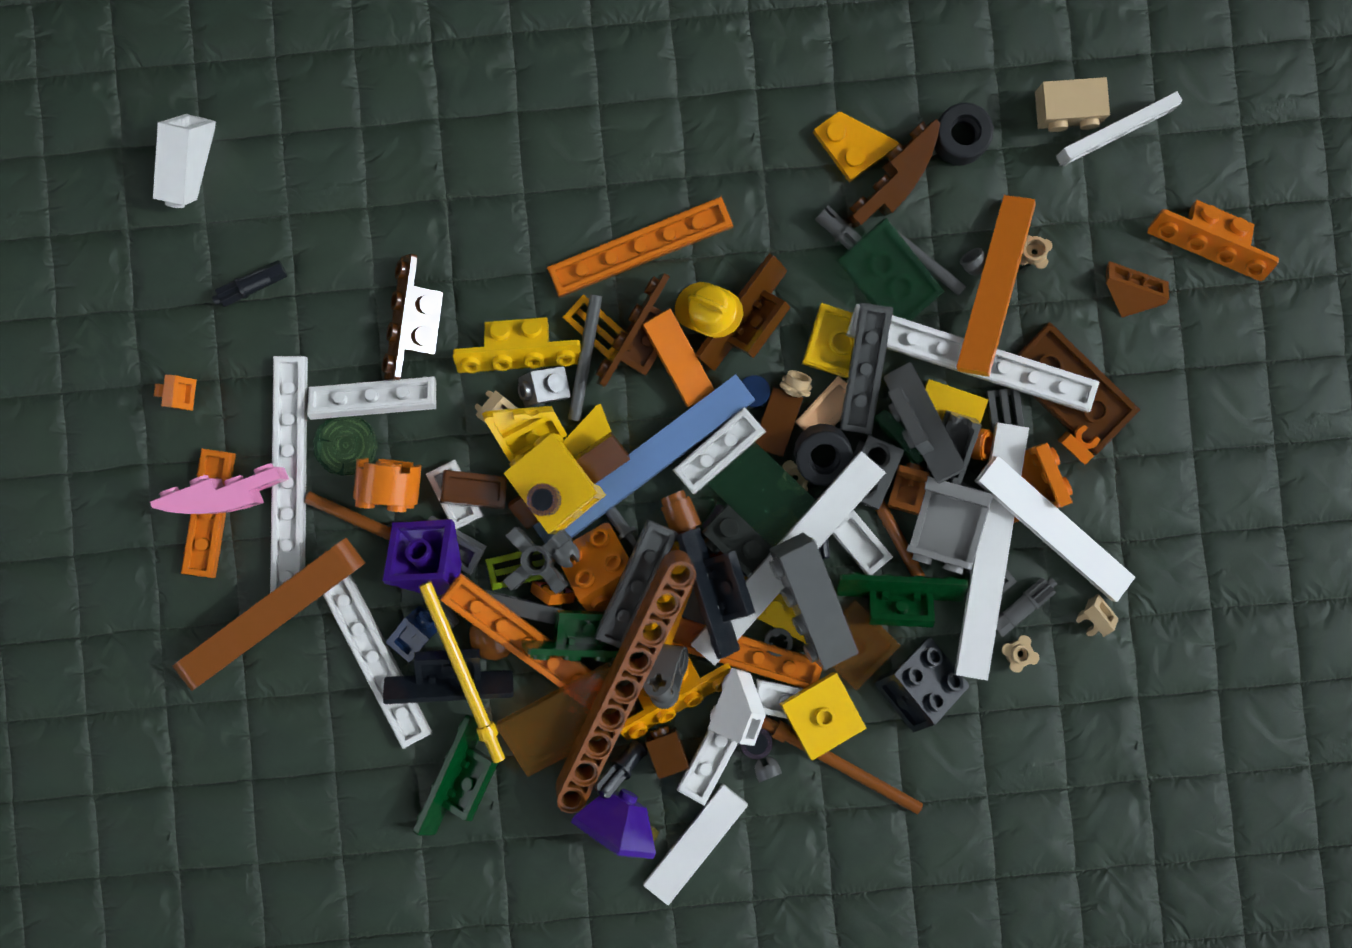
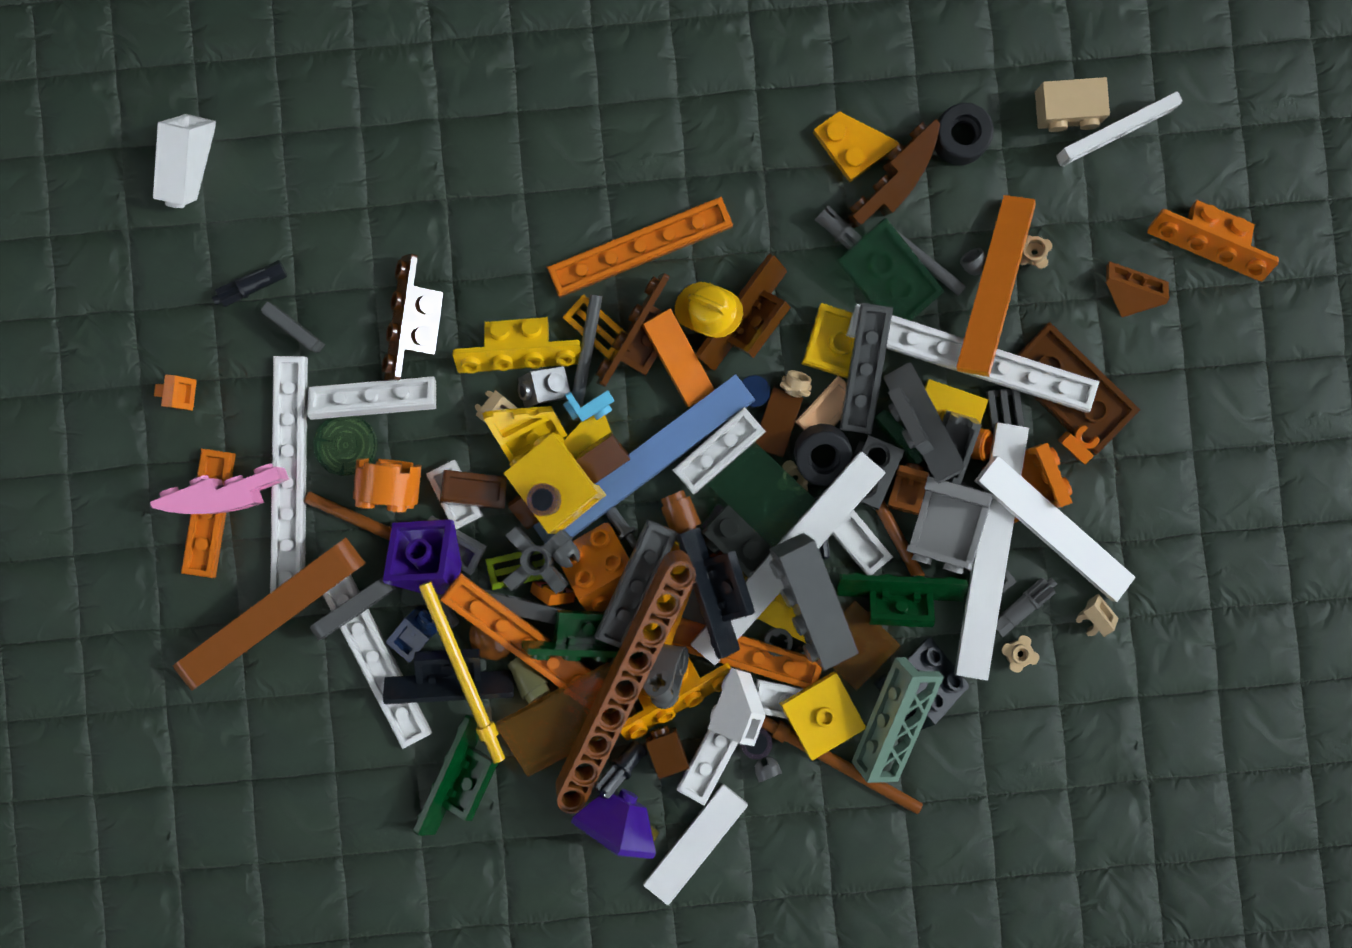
none -> dark grey tile [261,301,326,353]
none -> dark grey beam [309,578,397,641]
none -> olive cone [507,657,550,705]
none -> medium azure bracket [563,390,615,422]
none -> sand green fence [851,657,944,783]

